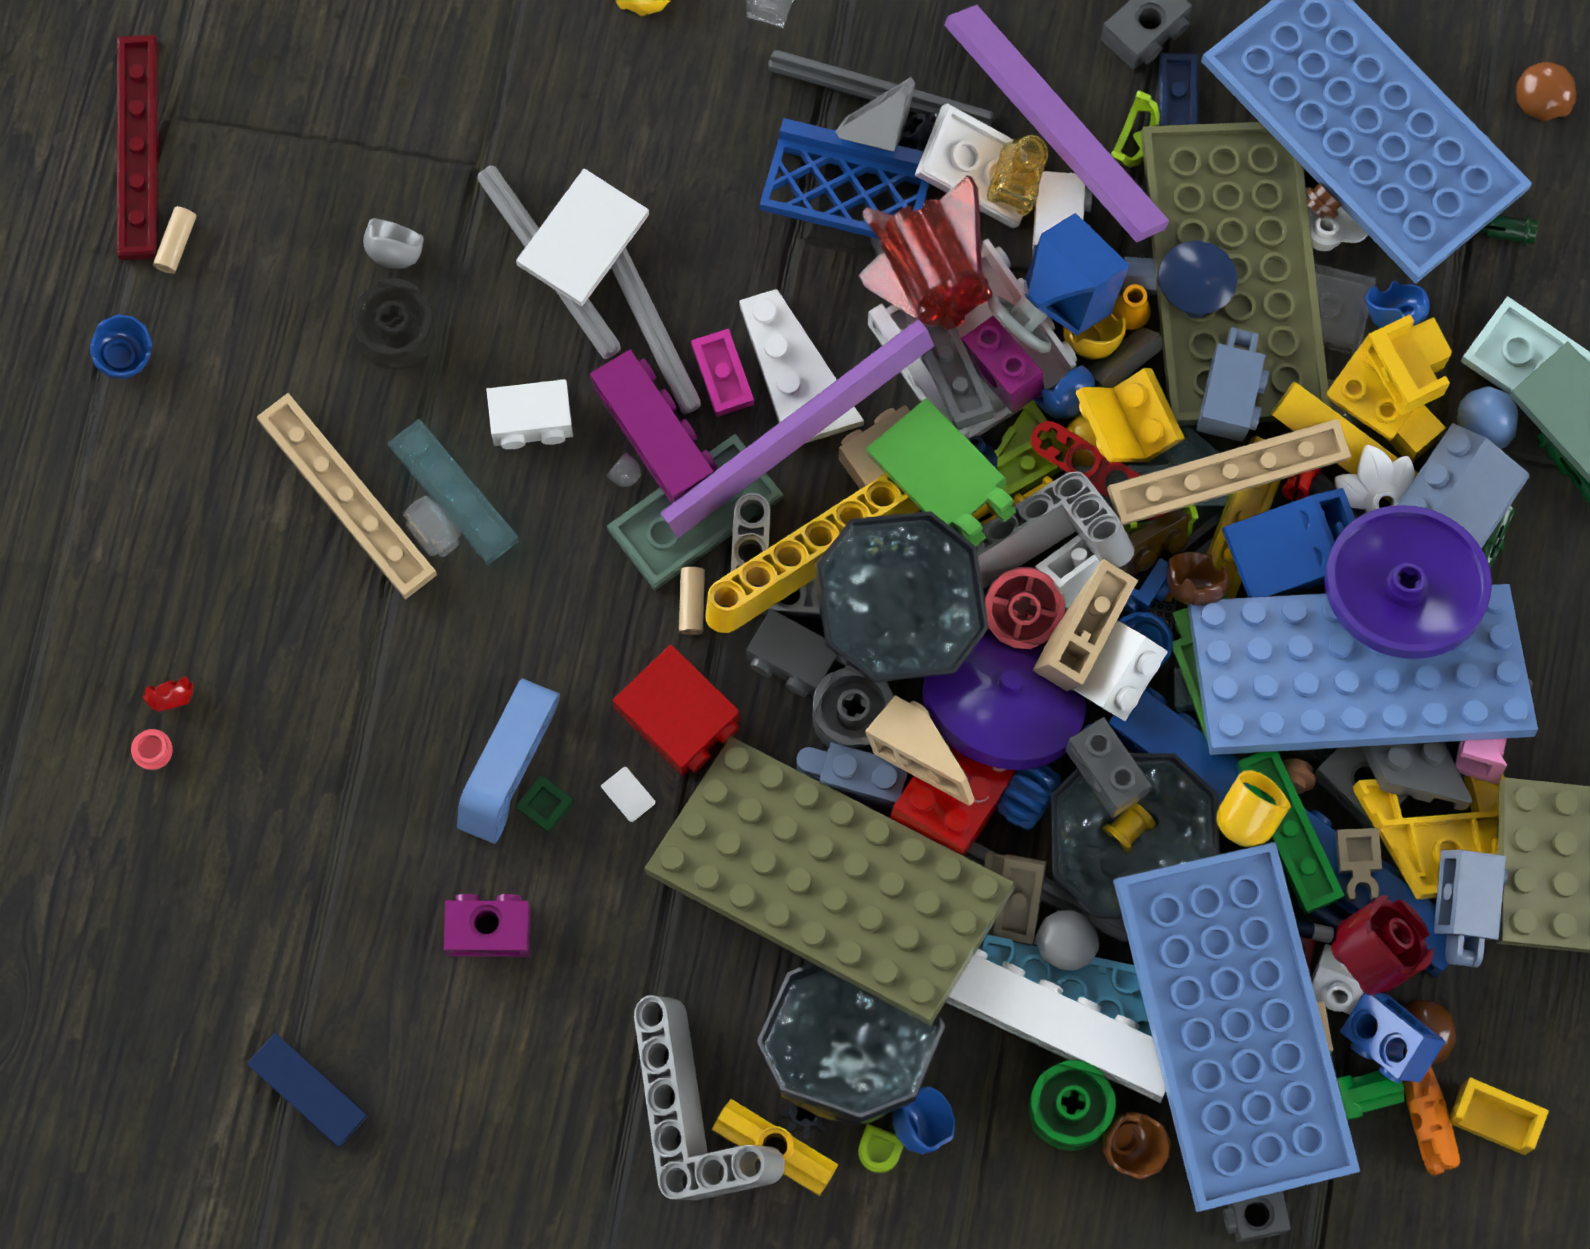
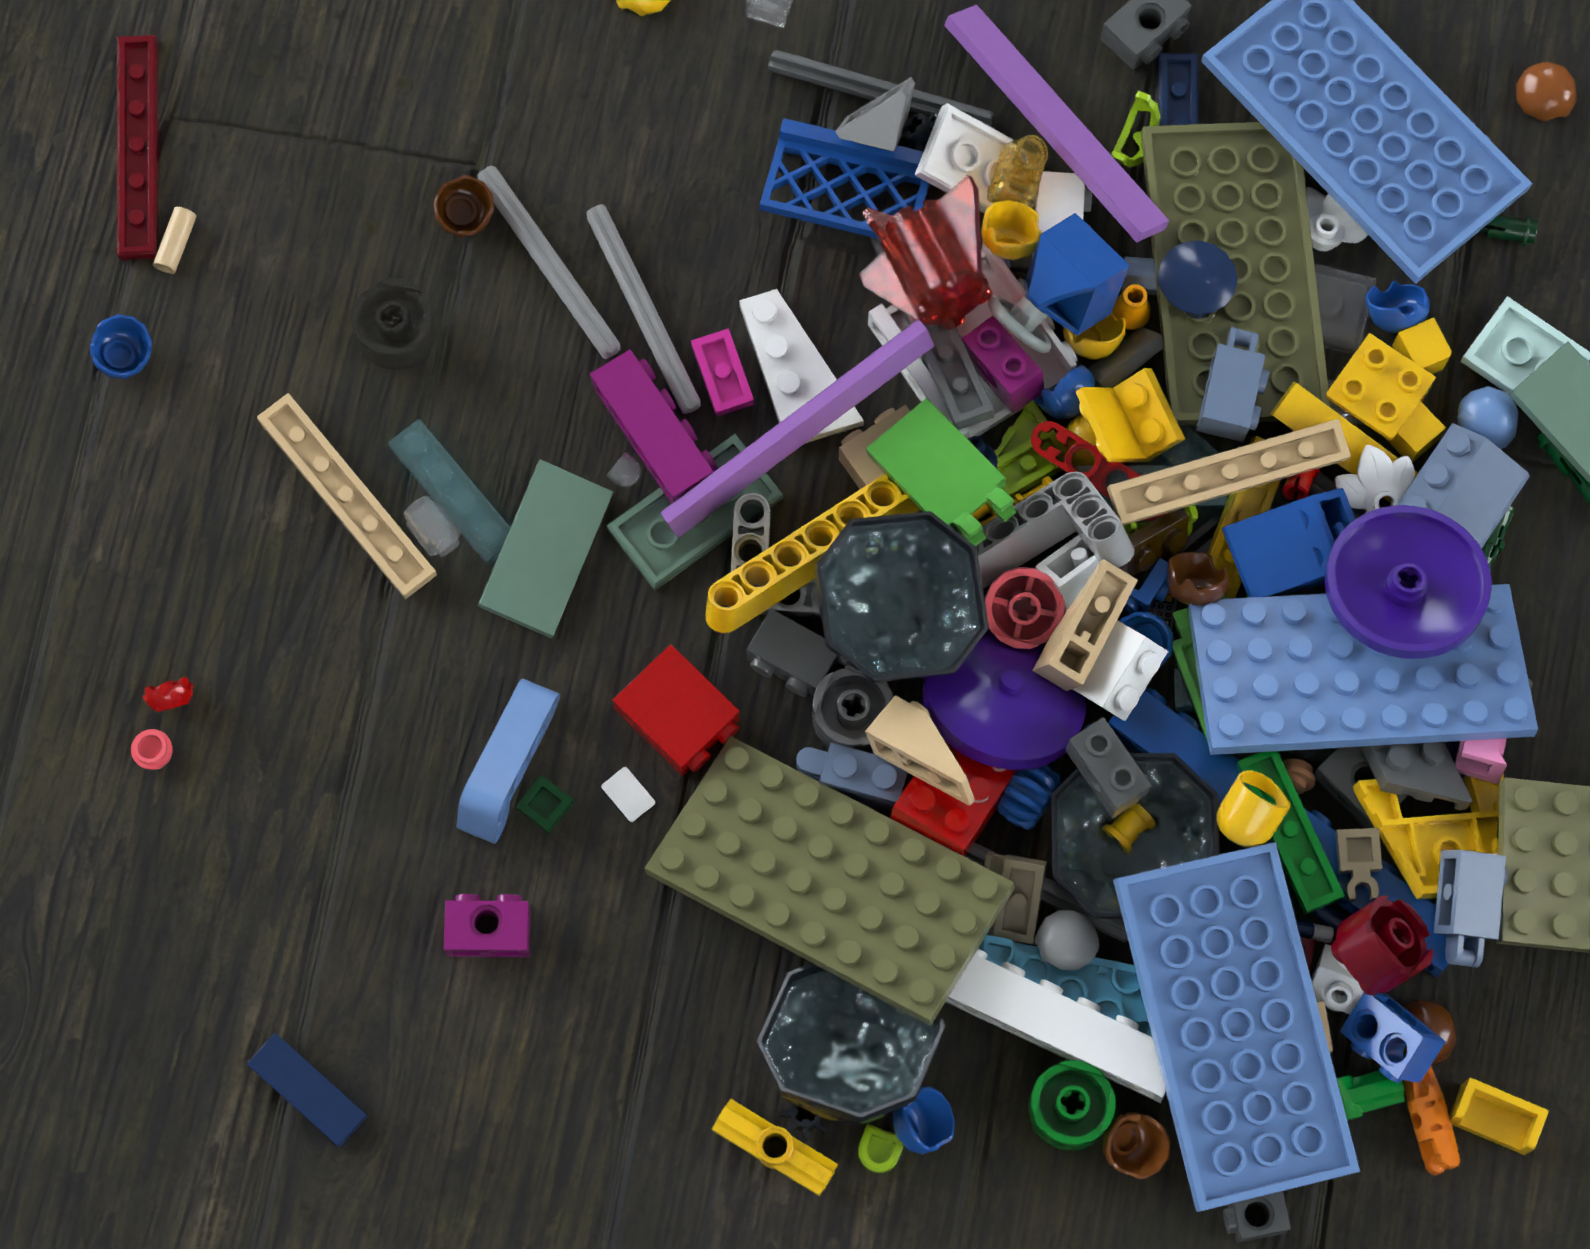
light grey hair [363,218,424,269] -> none
white brick [487,379,573,449] -> none
white tile [516,169,649,307] -> none
light grey beam [634,995,785,1200] -> none
tan hinge [679,567,705,635] -> none
reddish brown plate [1306,182,1342,219] -> none
yellow panel [1363,314,1450,415] -> none
none -> reddish brown hair [433,175,494,238]
none -> sand green tile [478,459,613,638]
none -> yellow hair [981,200,1042,260]

